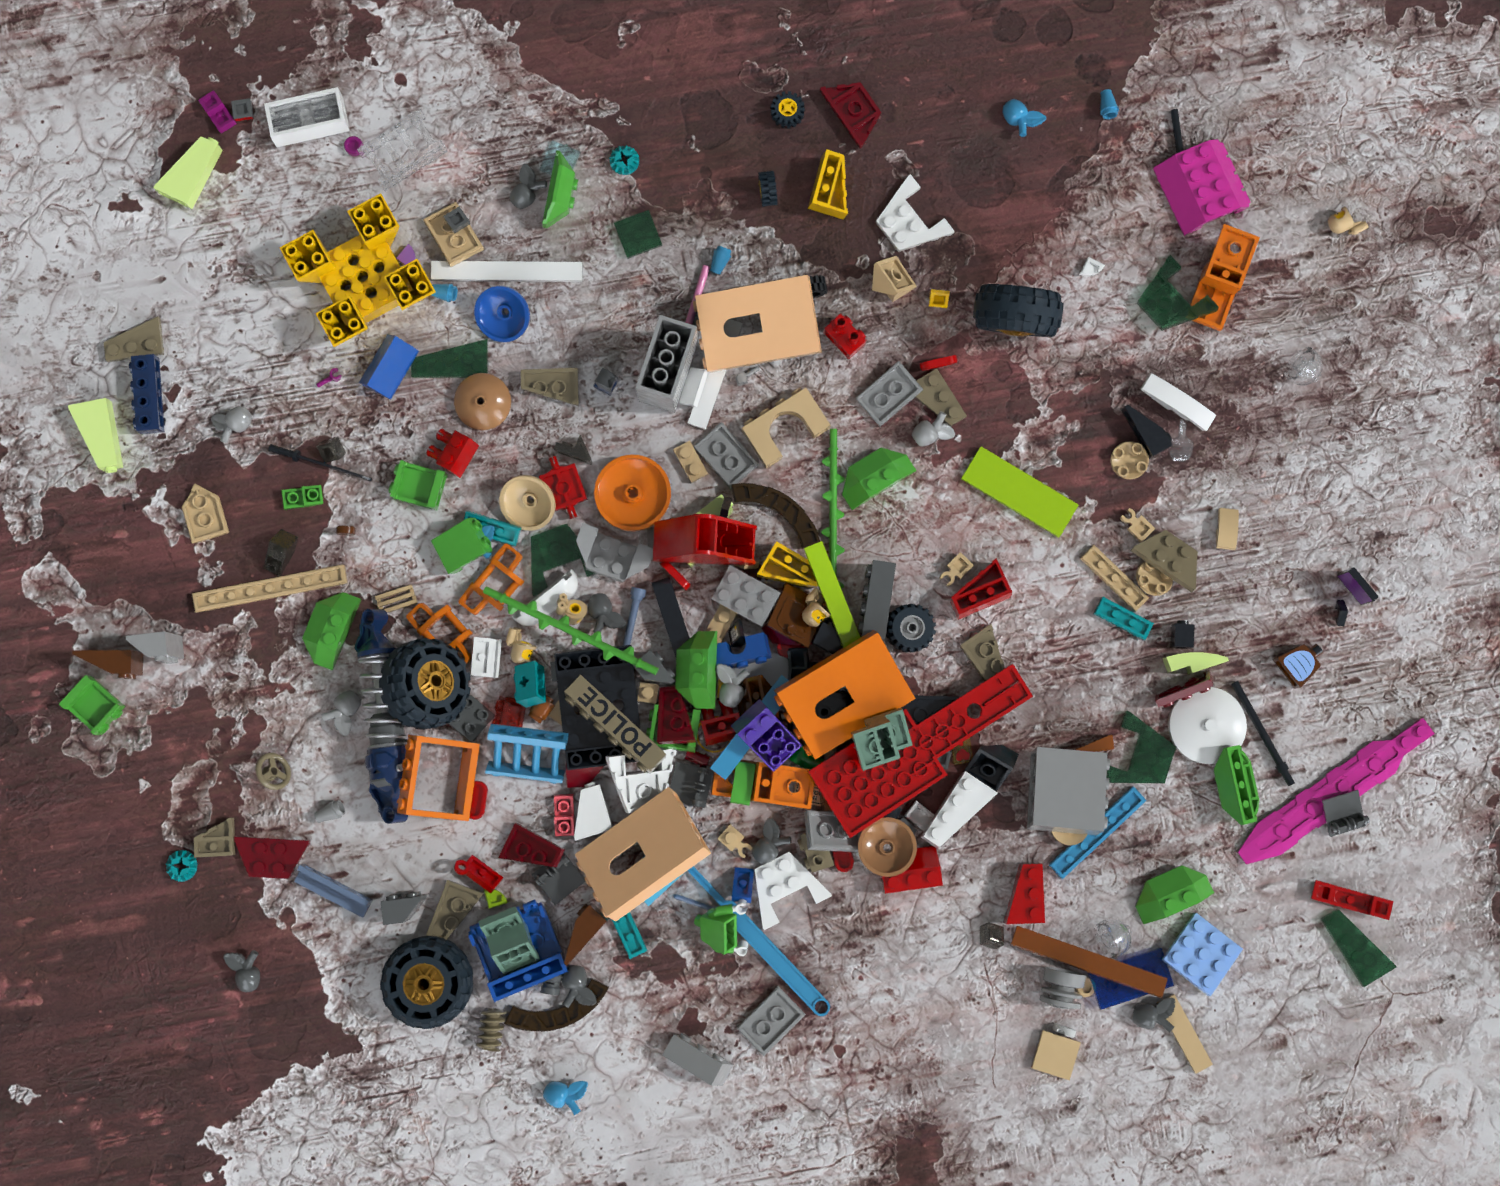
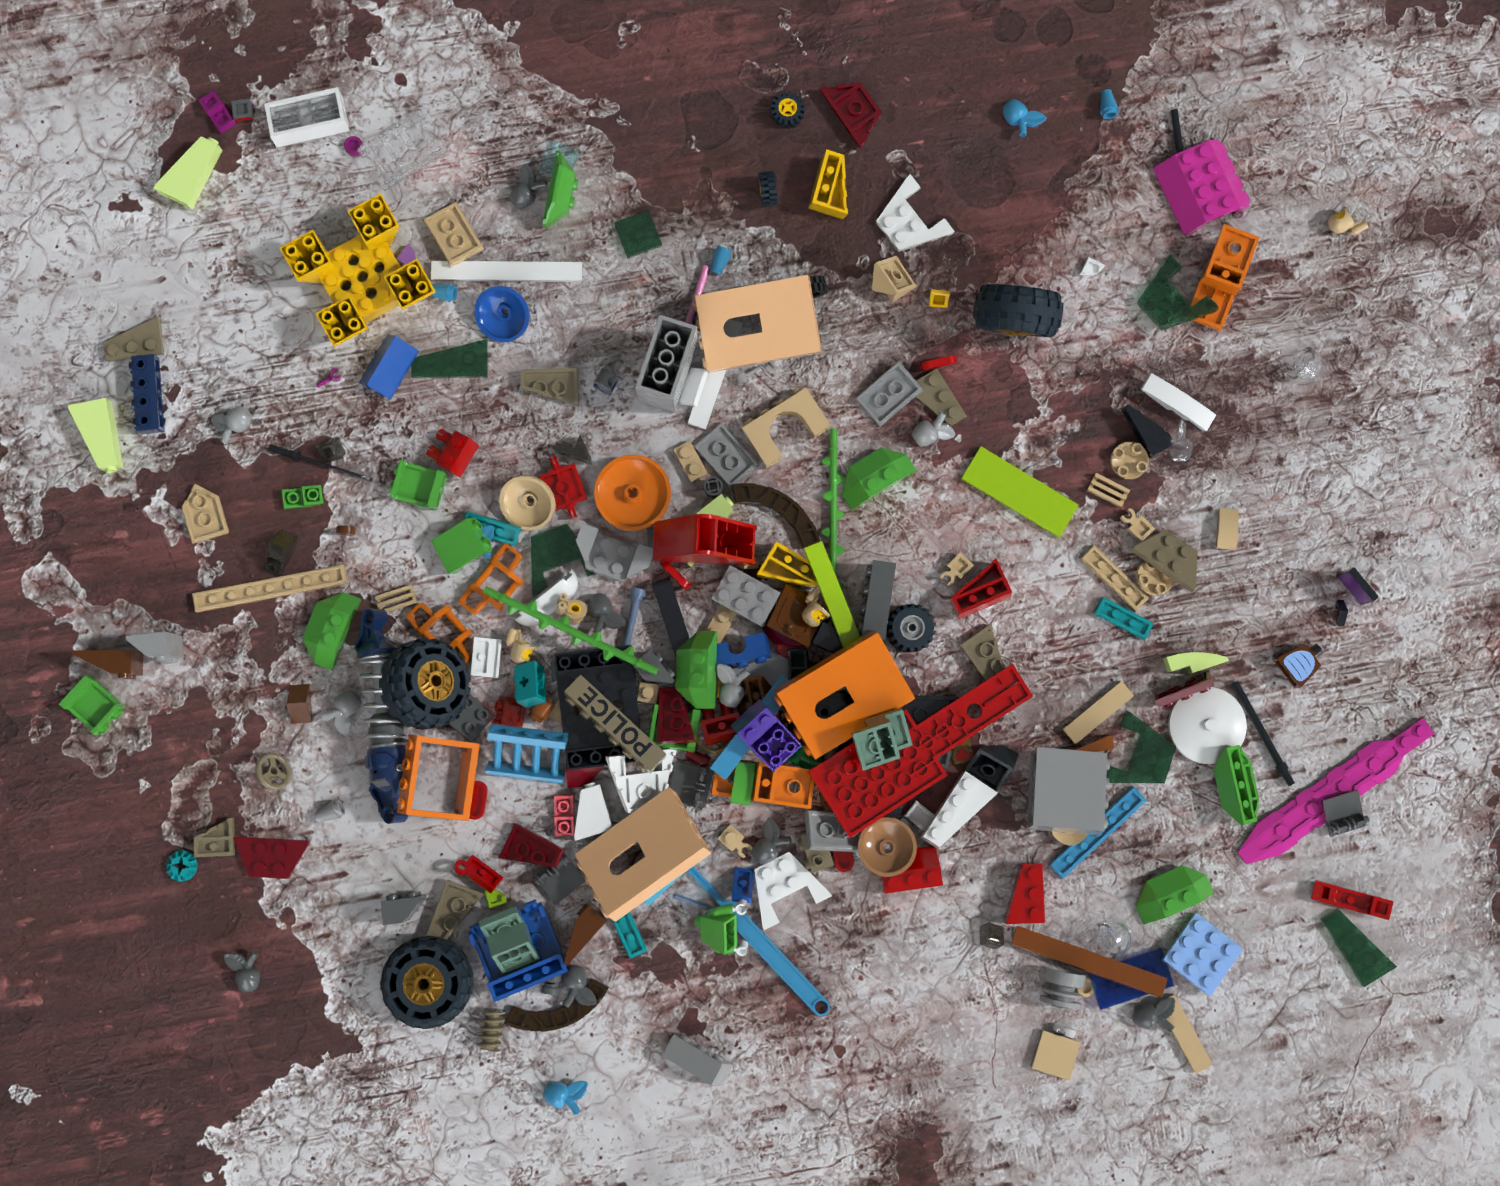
sand blue fence [294,864,373,918] -> none
dark grey plate [443,206,470,234] -> none
medium nougat dish [454,373,511,430] -> none
teal gear [609,145,639,175] -> none
black tile [720,496,732,518] -> none
black slope [728,619,746,647] -> none
light grey tile [737,986,806,1056] -> none
red brick [823,313,867,359] -> none
black brick [1170,620,1195,649] -> none
none -> reddish brown slope [287,684,313,724]
none -> dark grey wheel [704,477,723,498]
none -> tan tile [1062,681,1134,744]
none -> tan tile [1087,473,1130,508]

